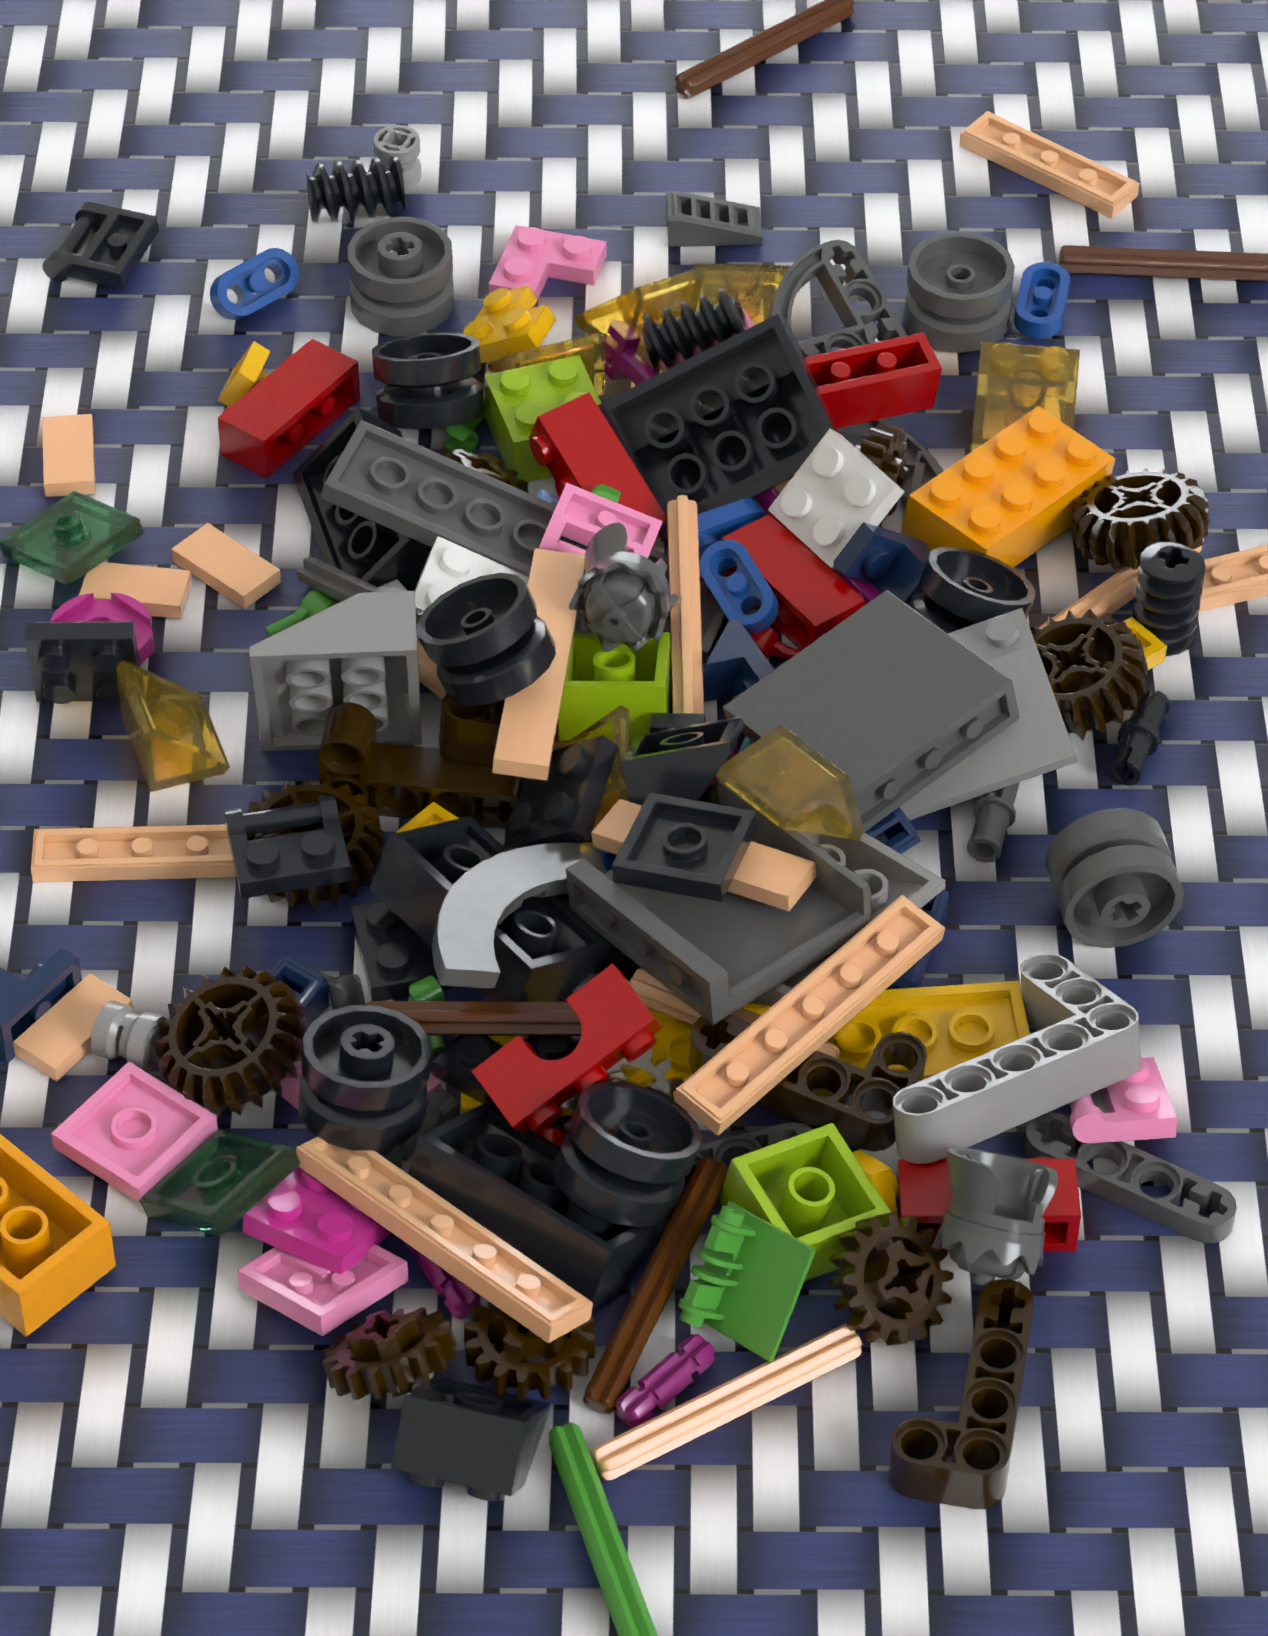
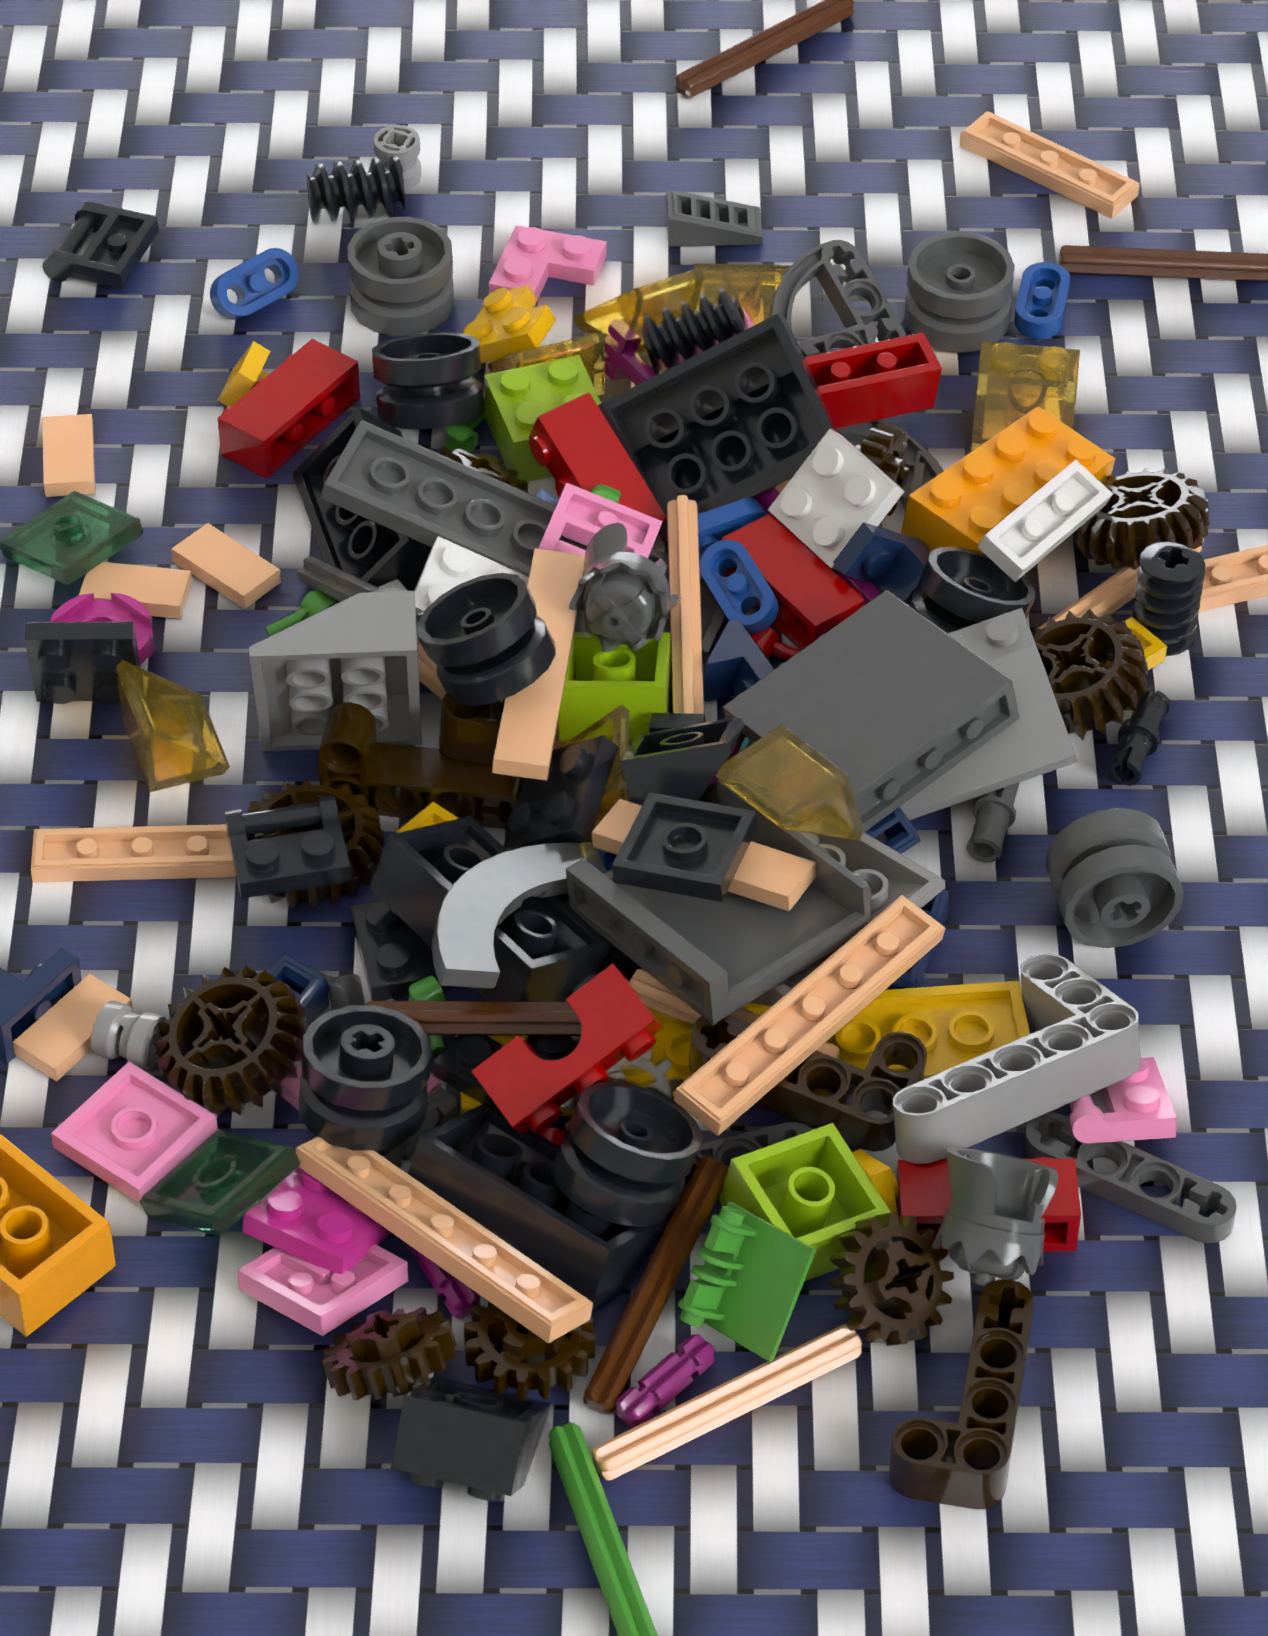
none -> white plate [977,460,1113,582]

